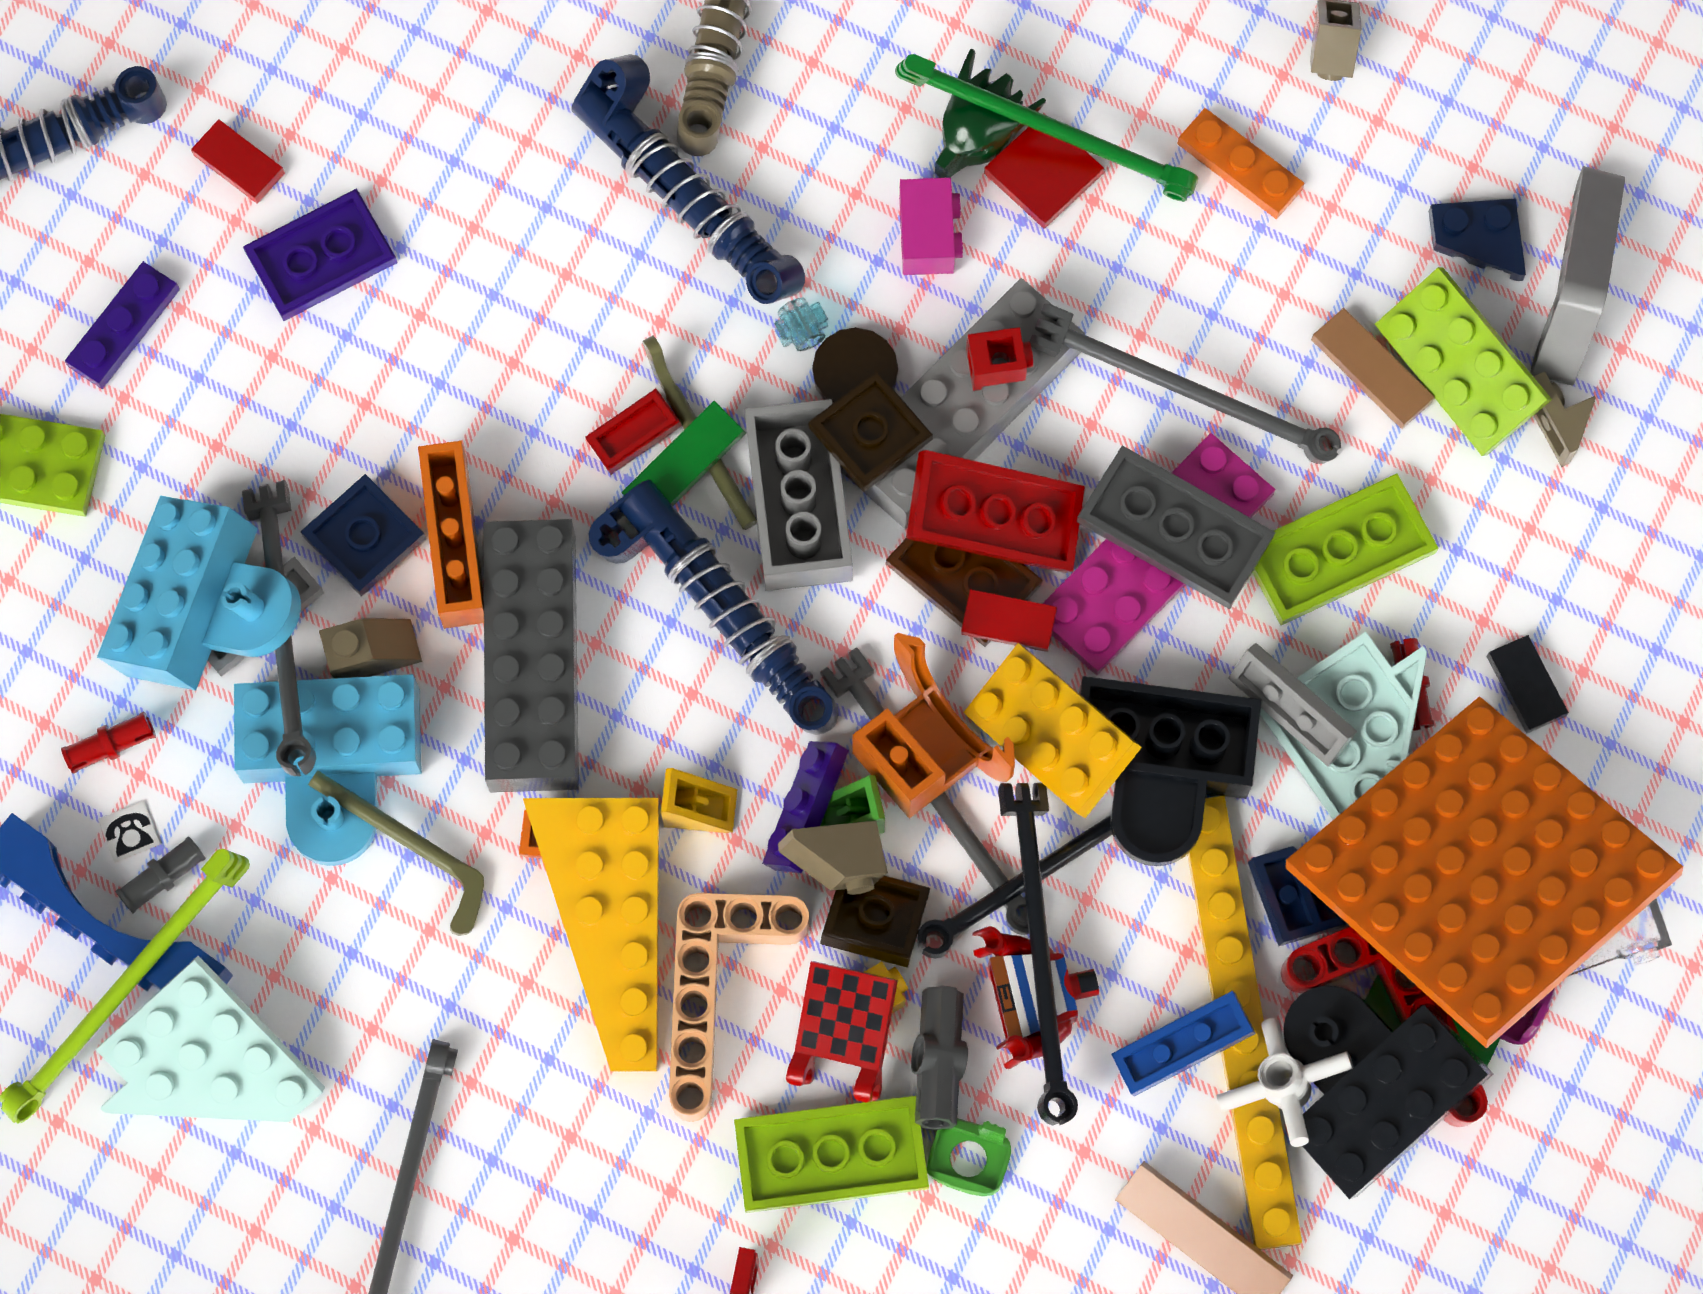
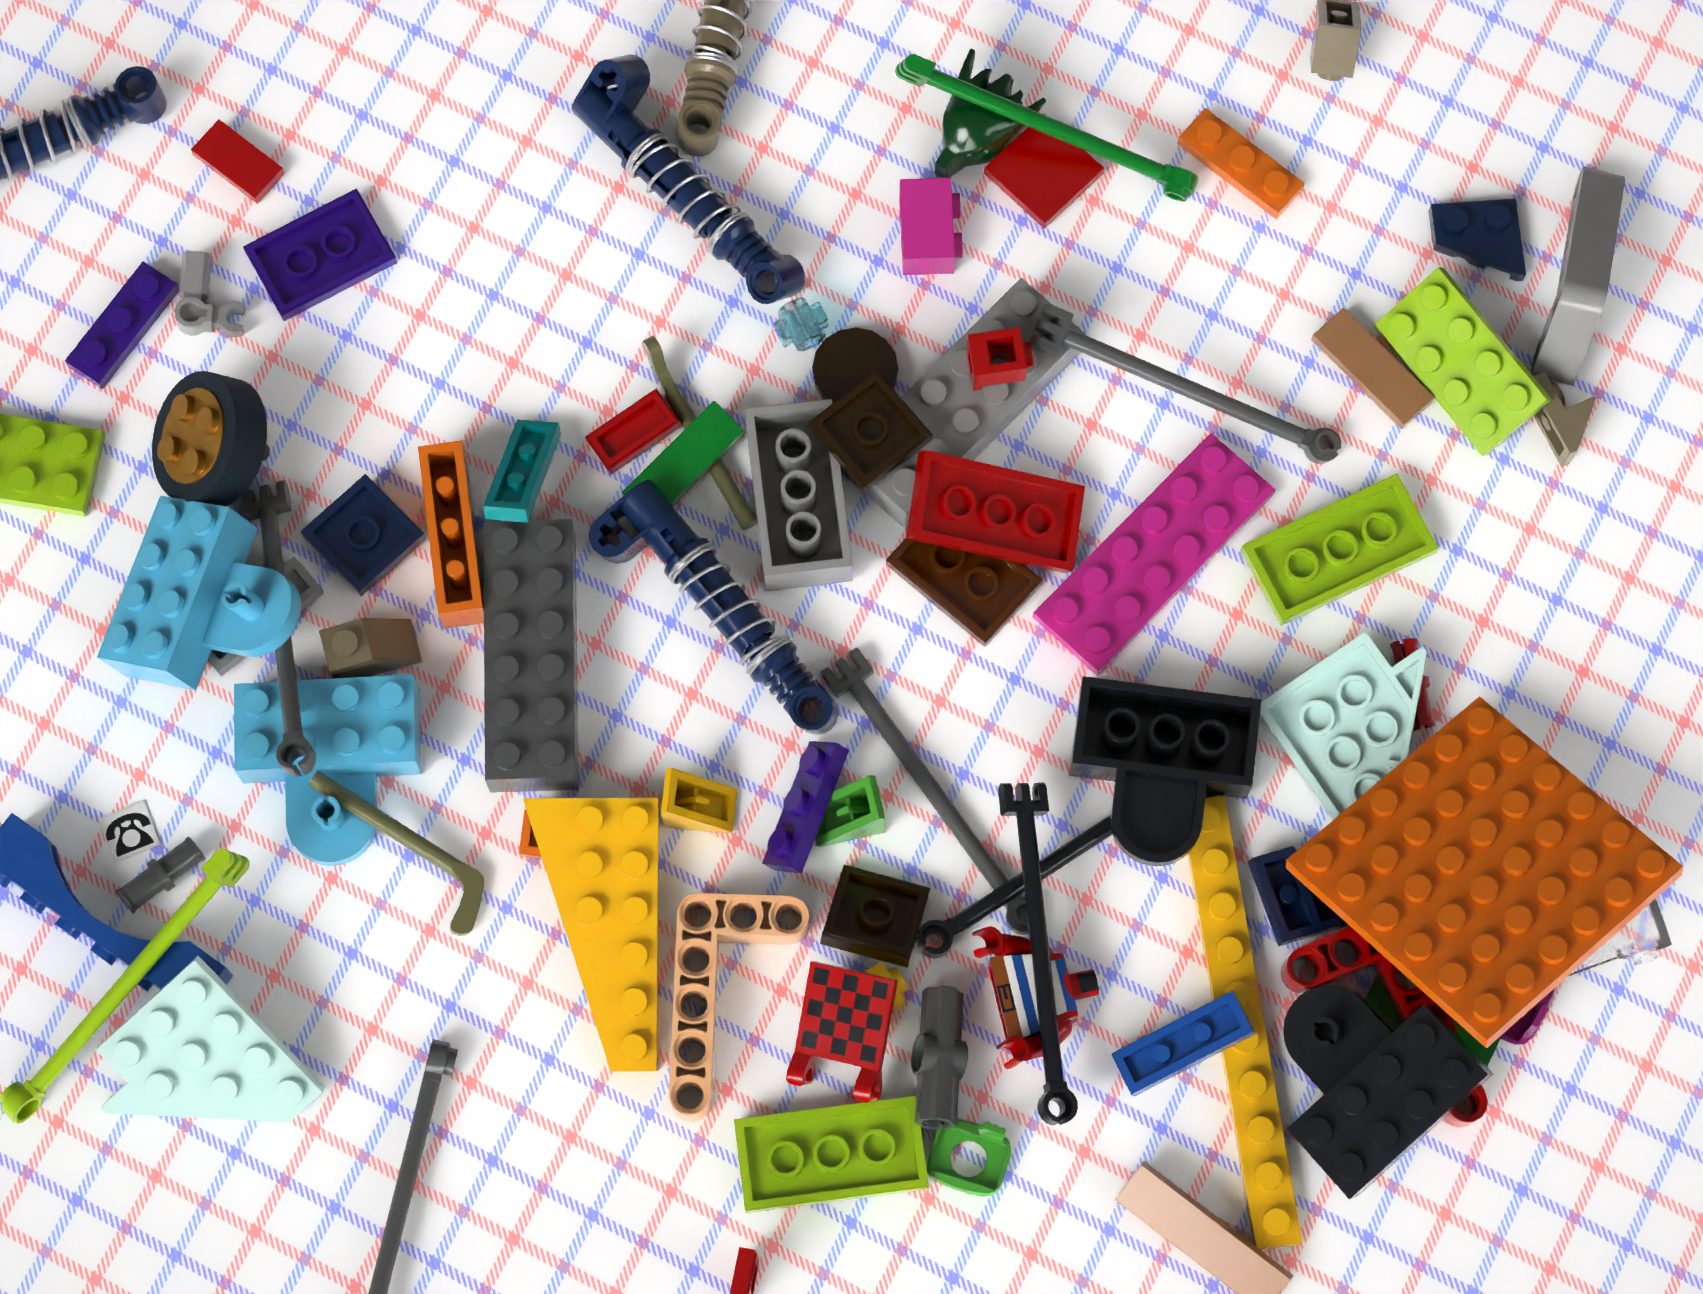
red pin [61,711,156,774] -> none
dark tan slope [778,821,888,895] -> none
orange piece [852,633,1015,819] -> none
red tile [961,589,1057,652] -> none
yellow plate [963,643,1142,818] -> none
dark grey plate [1077,445,1275,610] -> none
white bar [1216,1018,1354,1147] -> none
light grey plate [1228,643,1357,767] -> none
black tile [1486,635,1569,734] -> none
none -> black wheel [152,371,270,506]
none -> light grey bar [174,251,246,337]
none -> teal plate [483,419,561,523]

